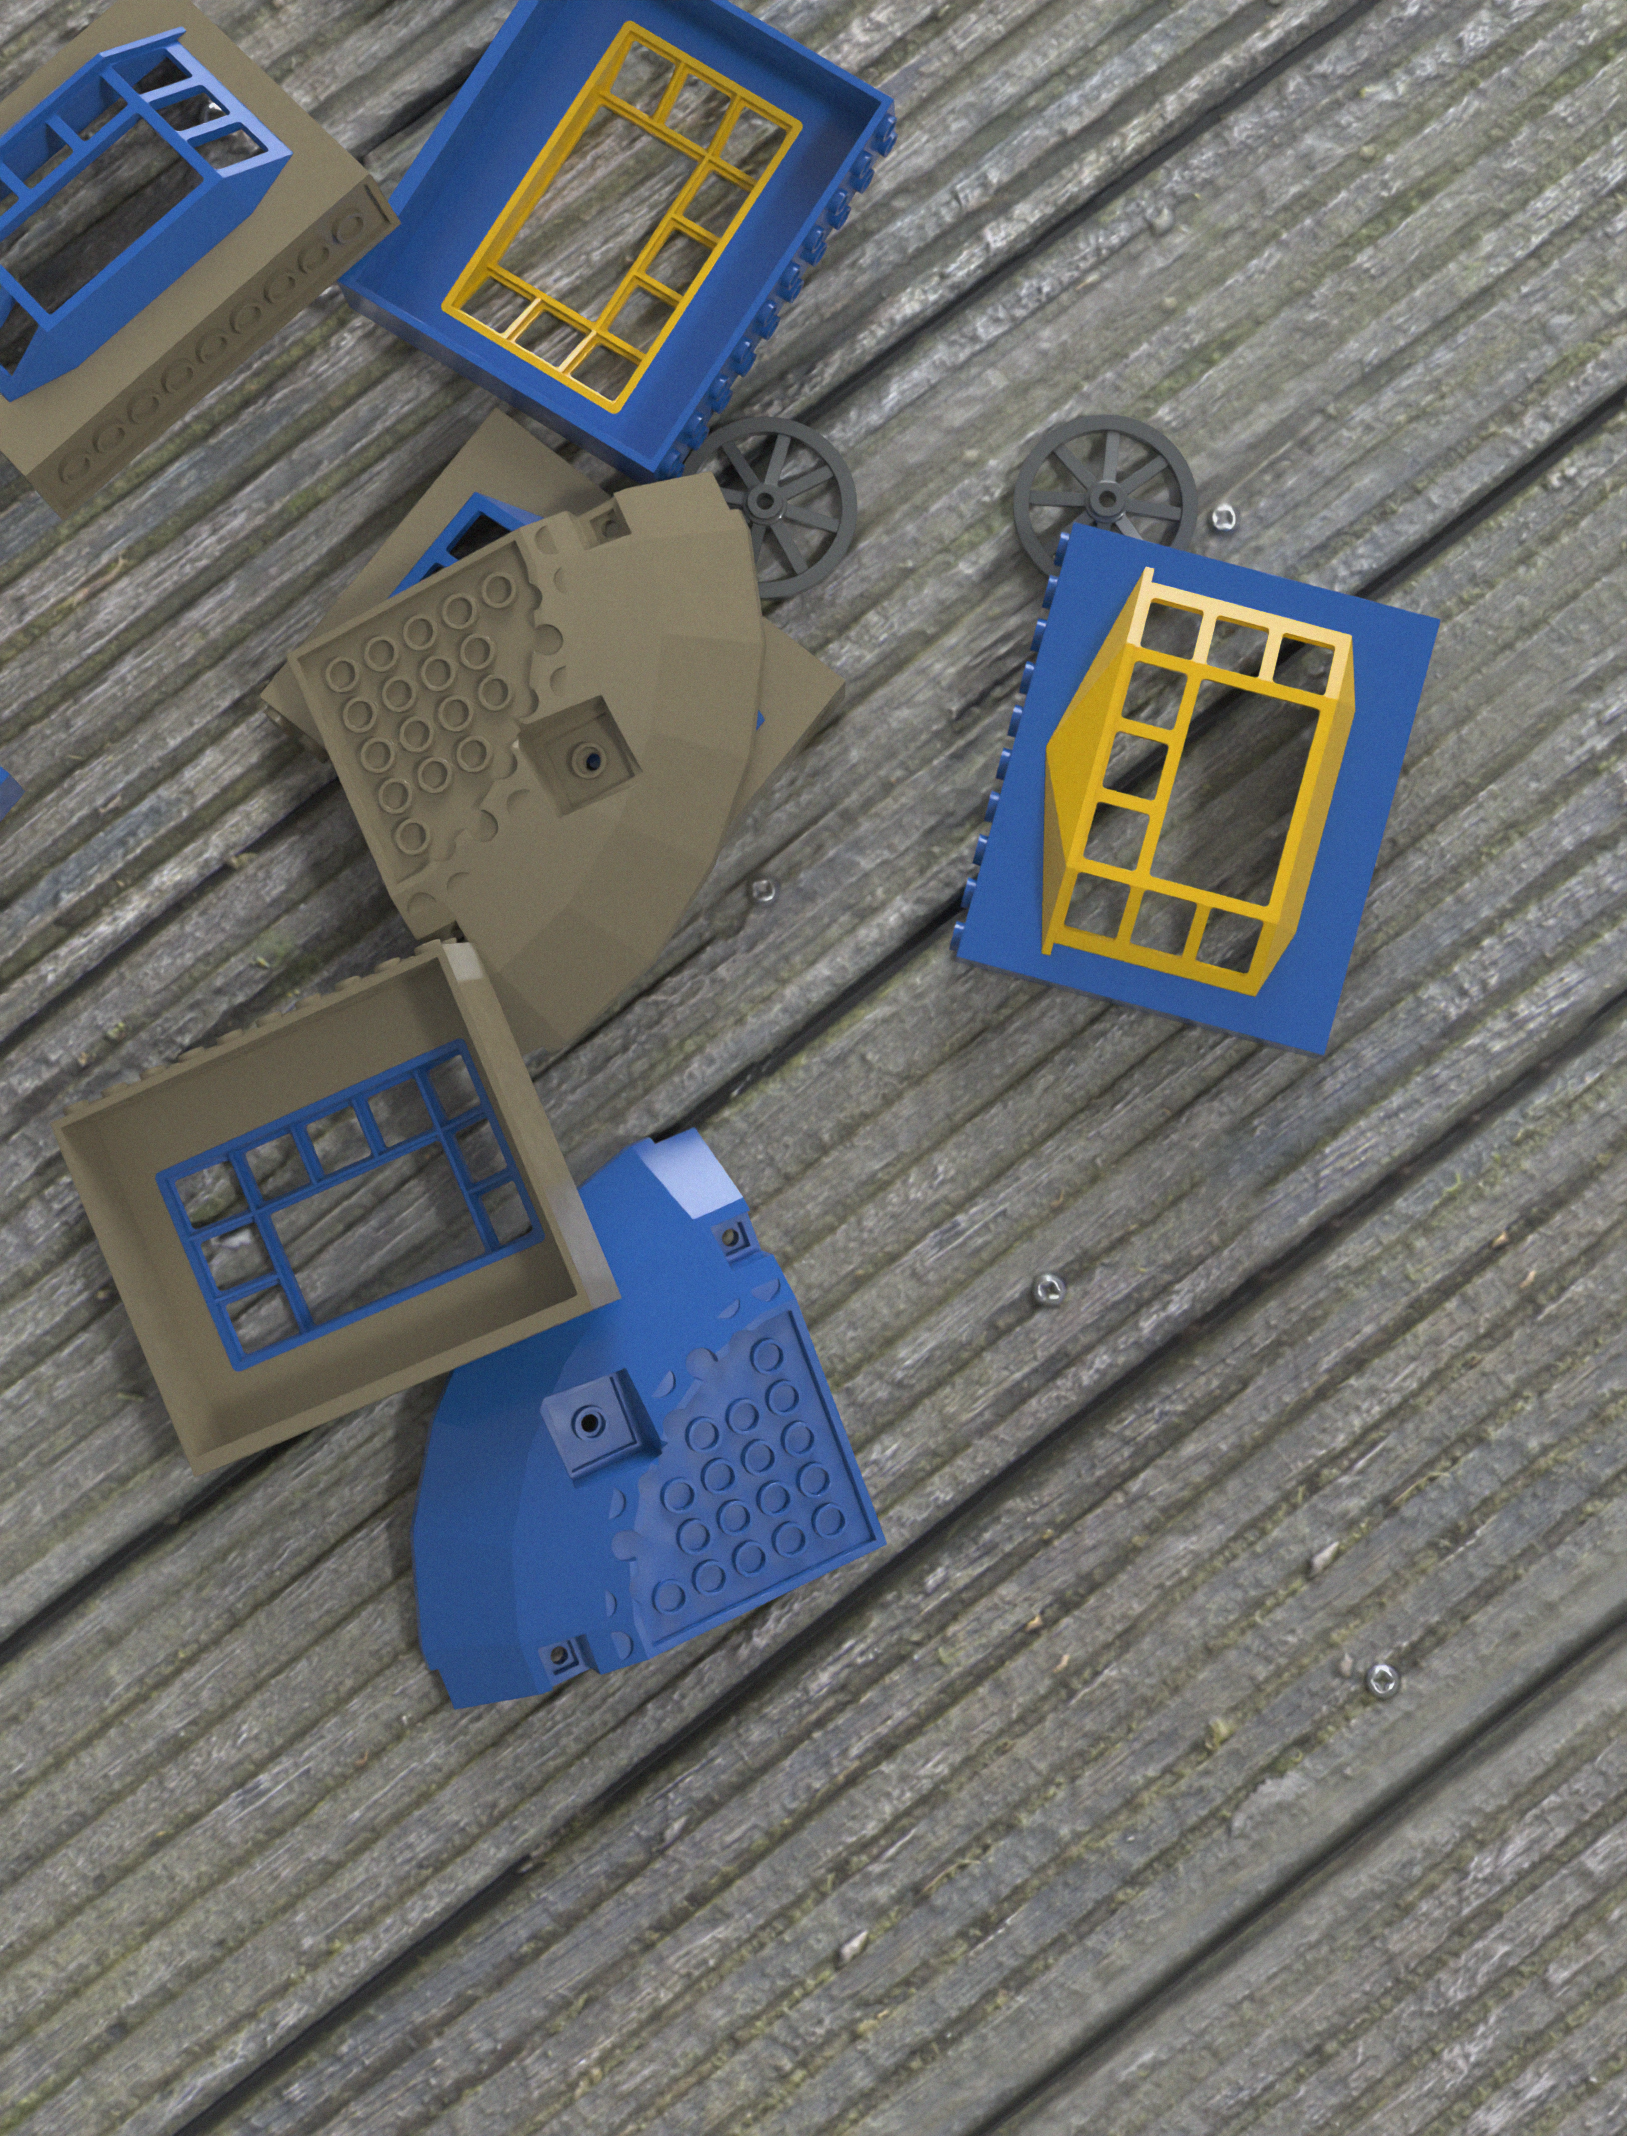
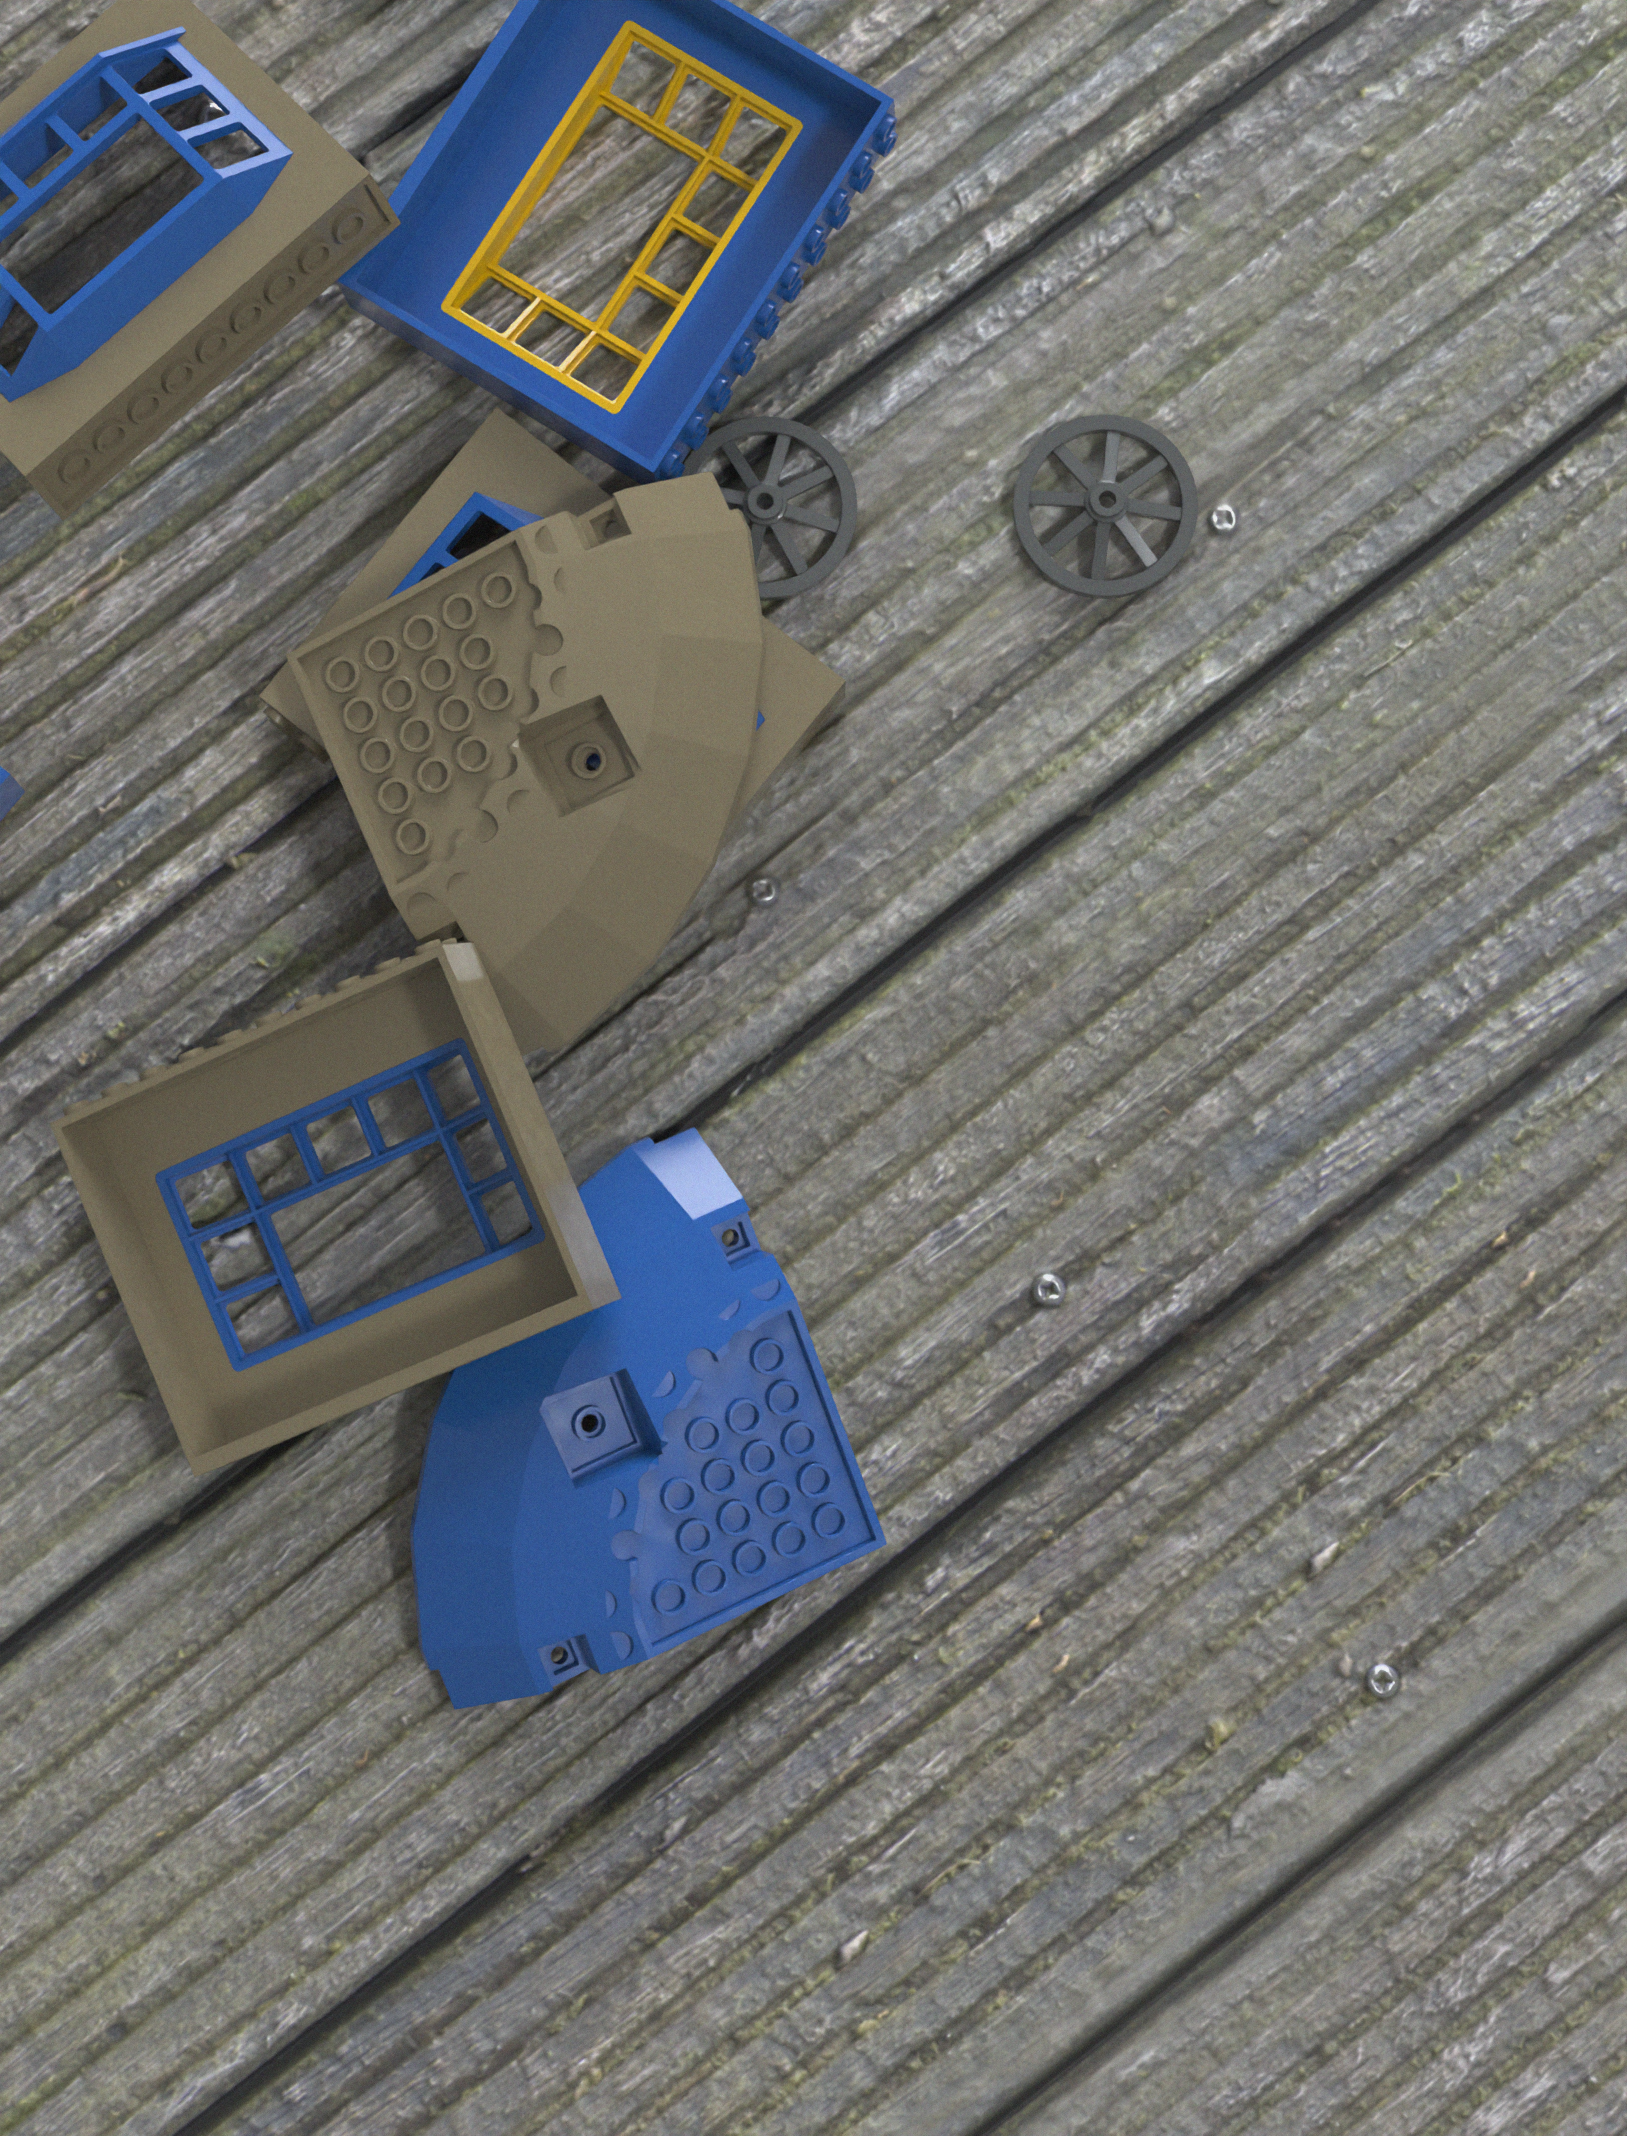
blue panel [949,522,1441,1059] -> none

